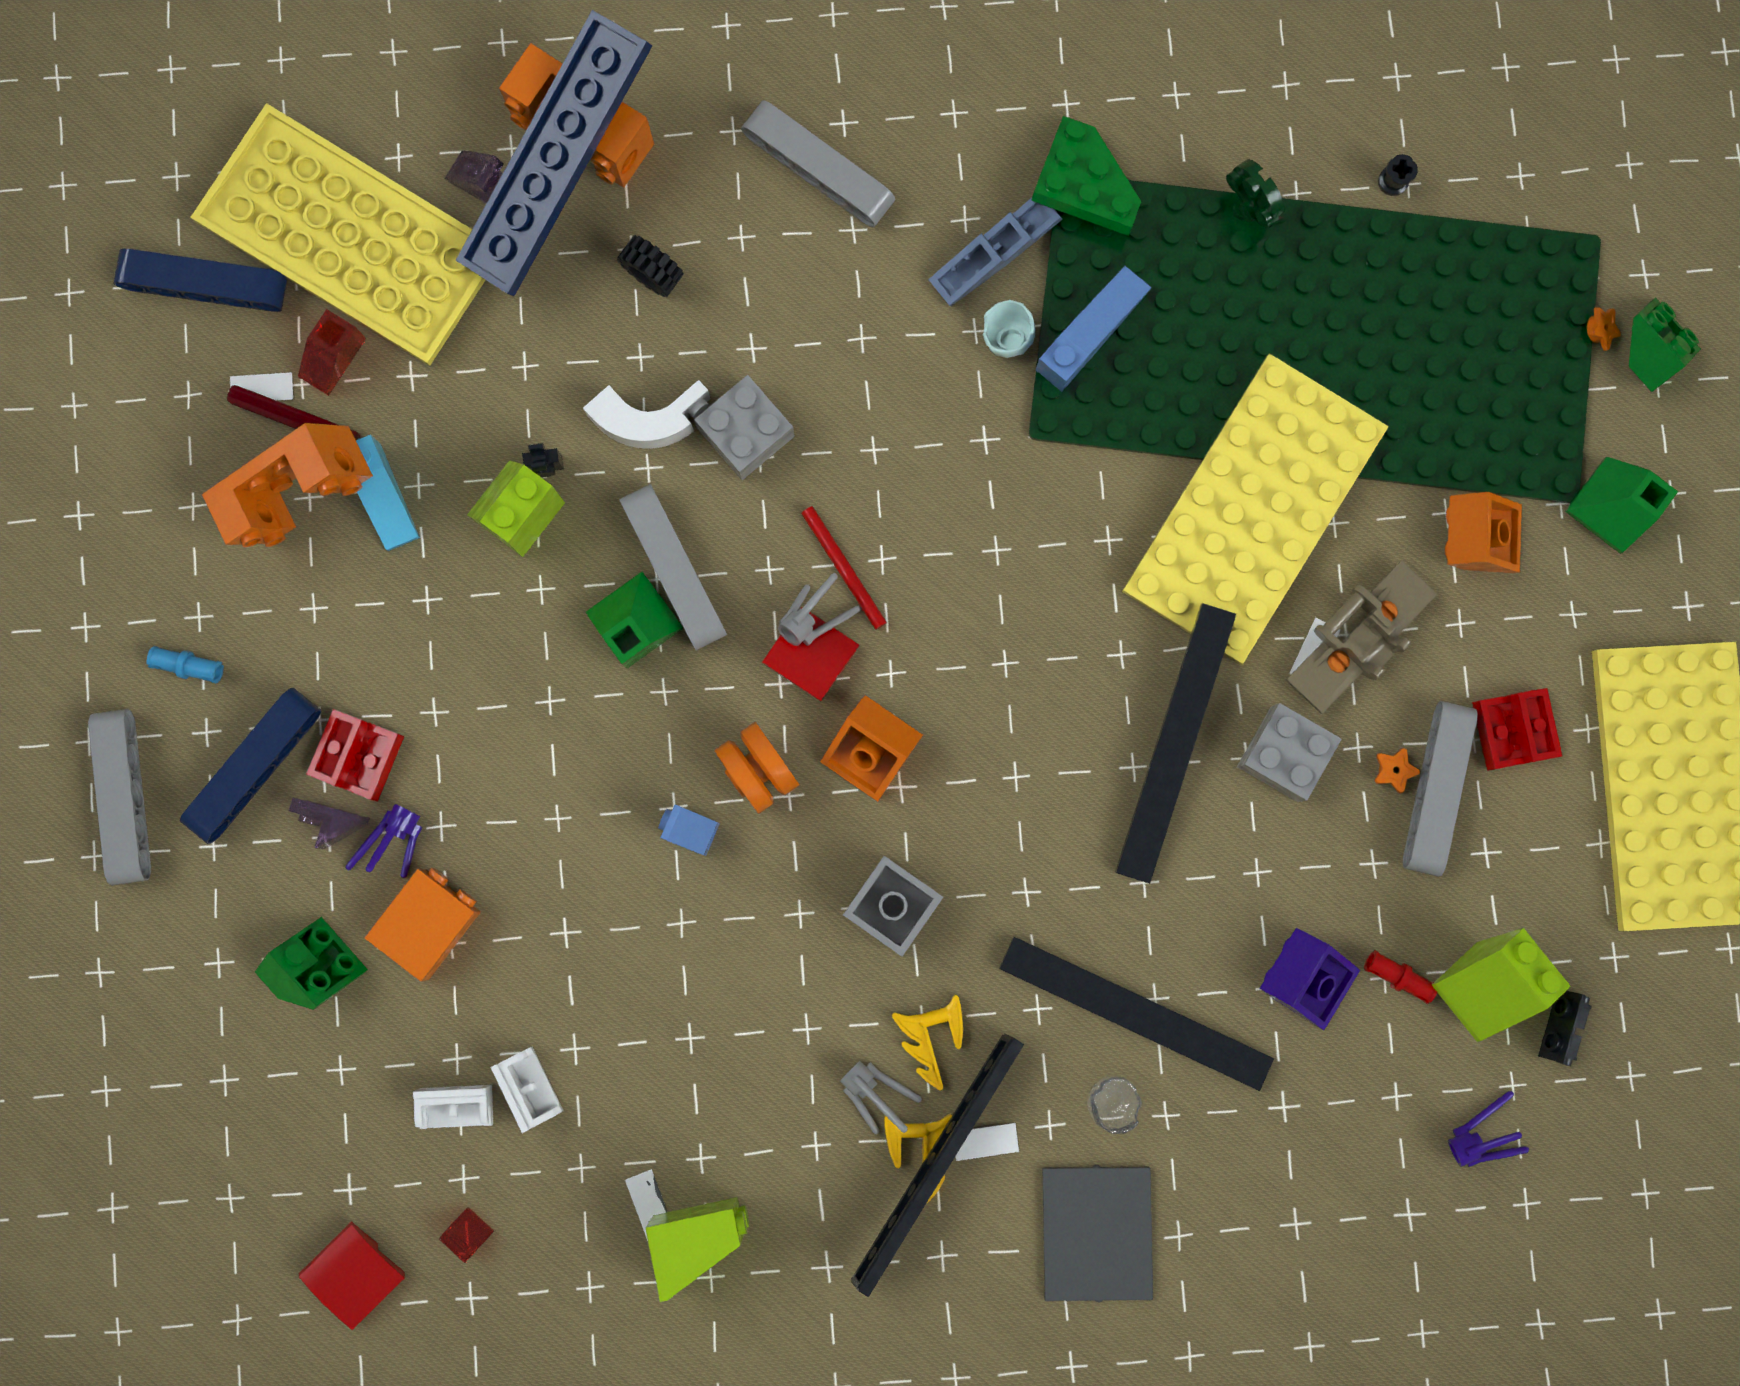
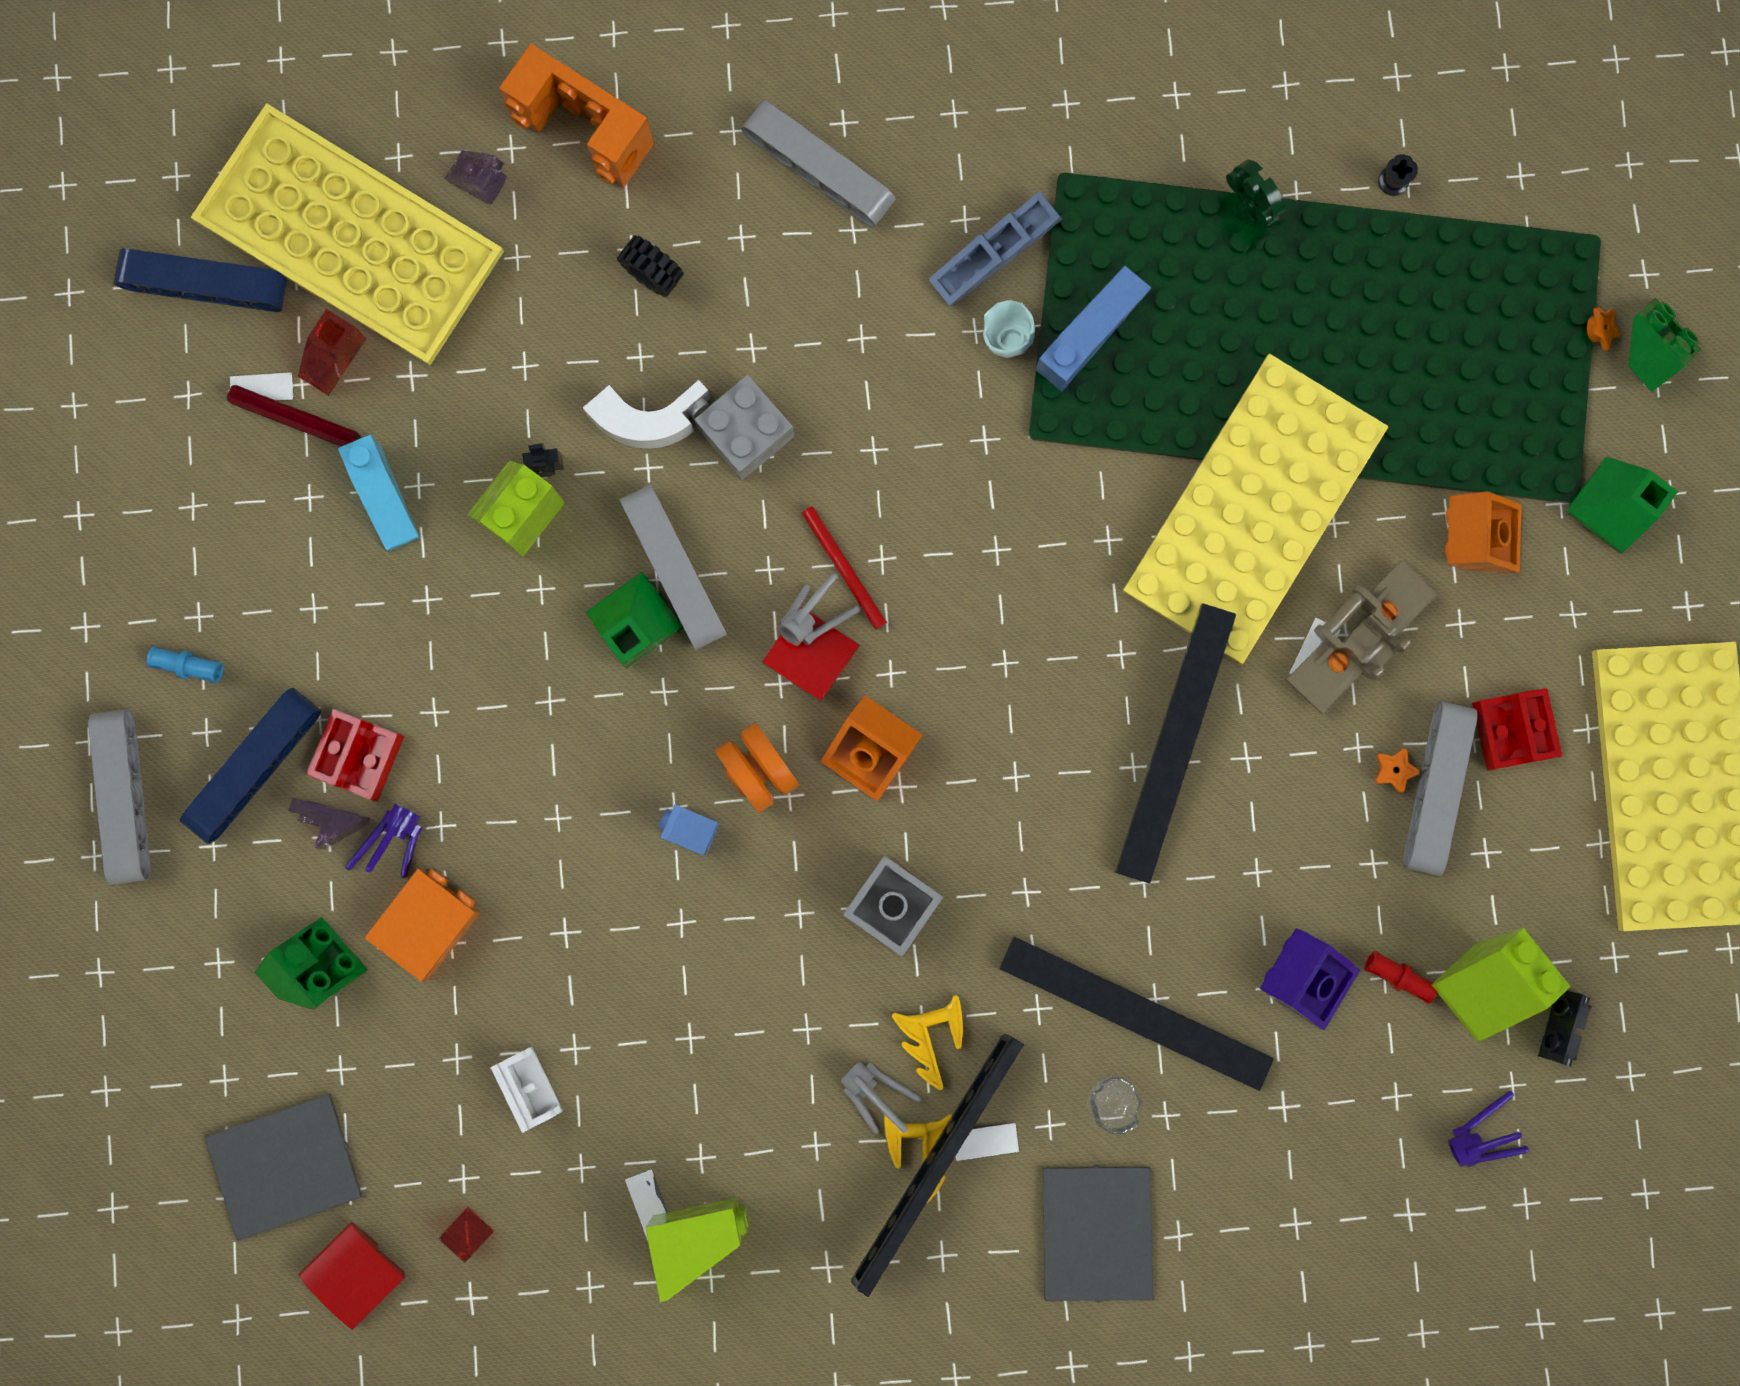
orange plate [202,423,373,547] -> none
white hinge [413,1085,493,1129] -> none
plate [456,10,652,296] -> none
green plate [1031,116,1141,236] -> none
light grey brick [1237,703,1342,802] -> none
none -> dark grey piece [205,1094,363,1241]

